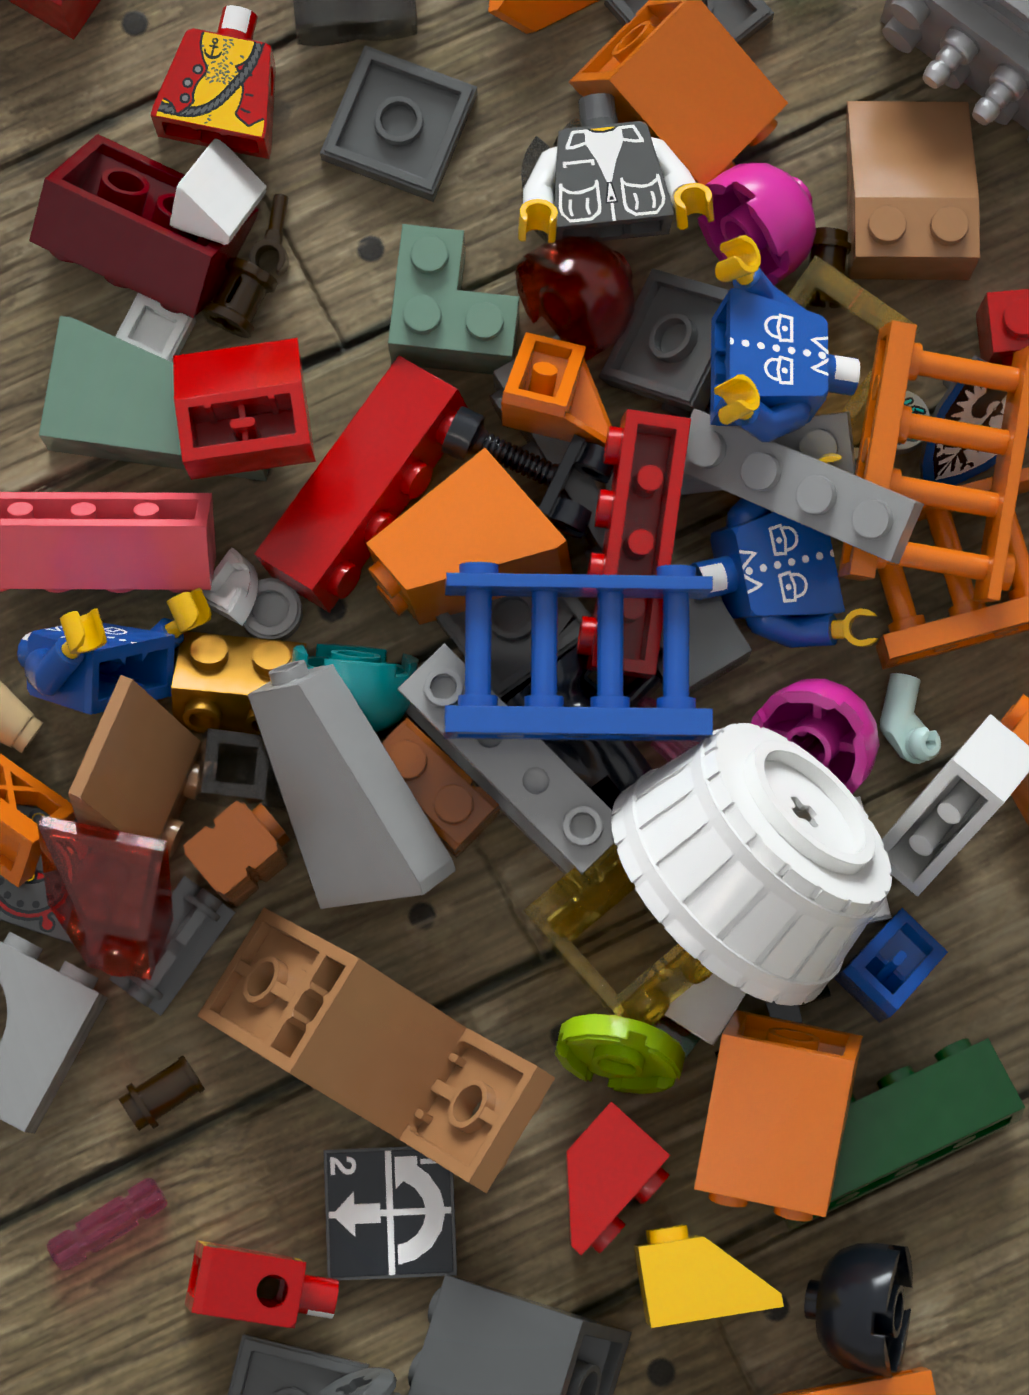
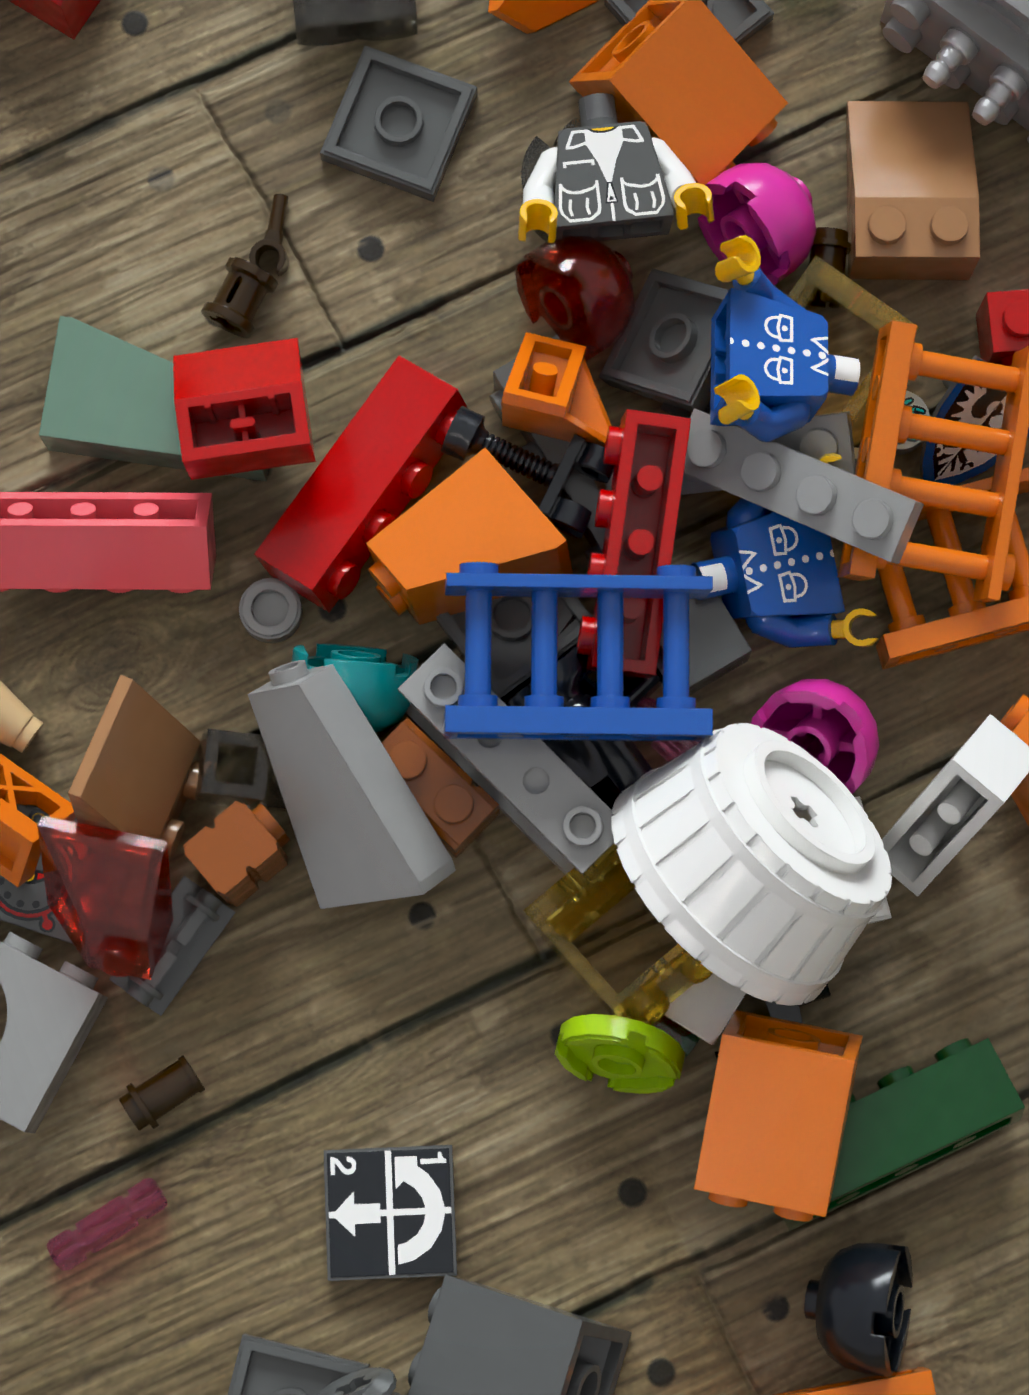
blue torso [17,588,212,715] -> none
dark red slope [29,134,259,319] -> none
white tile [115,293,196,362] -> none
torso [151,5,276,159] -> none
white slope [170,138,267,245] -> none
pearl gold bracket [171,631,307,738] -> none
red torso [184,1240,339,1329] -> none
medium nougat bracket [197,907,555,1194] -> none
white tile [202,548,258,626] -> none
sand green brick [388,224,519,375] -> none
red slope [565,1101,671,1256] -> none
yellow slope [634,1224,784,1328] -> none
blue slope [834,908,948,1023] -> none
light aqua arm [880,673,941,764] -> none

